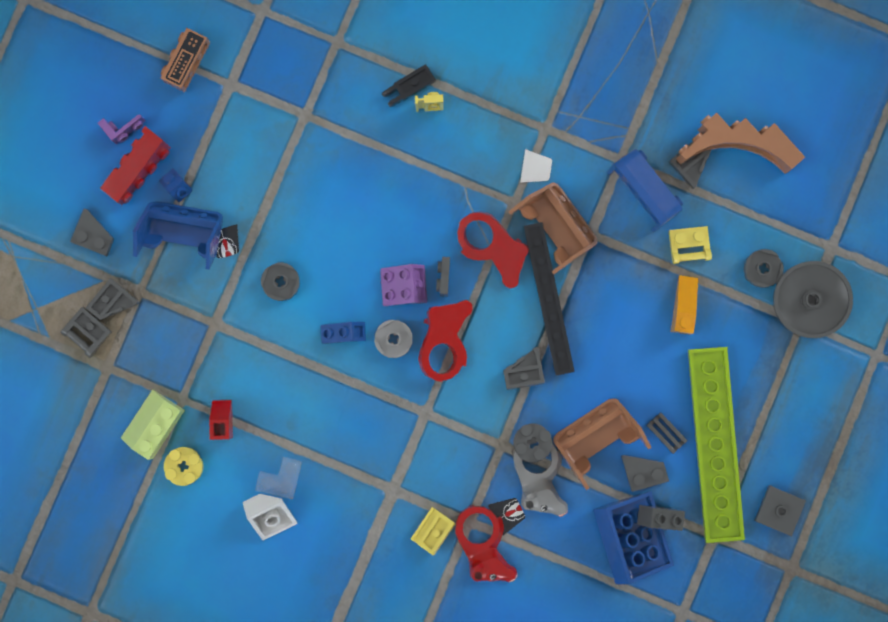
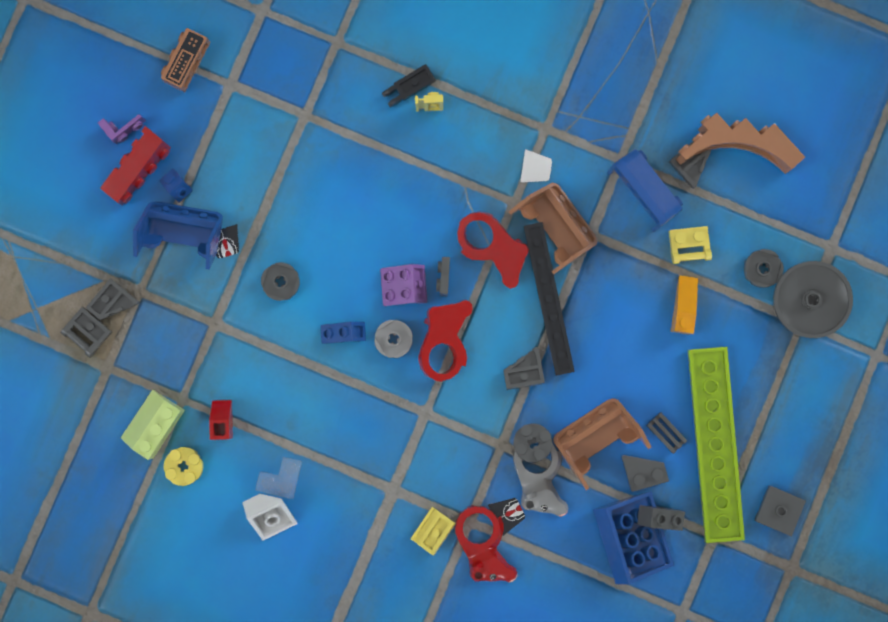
dark grey wing [70,208,114,256] -> none

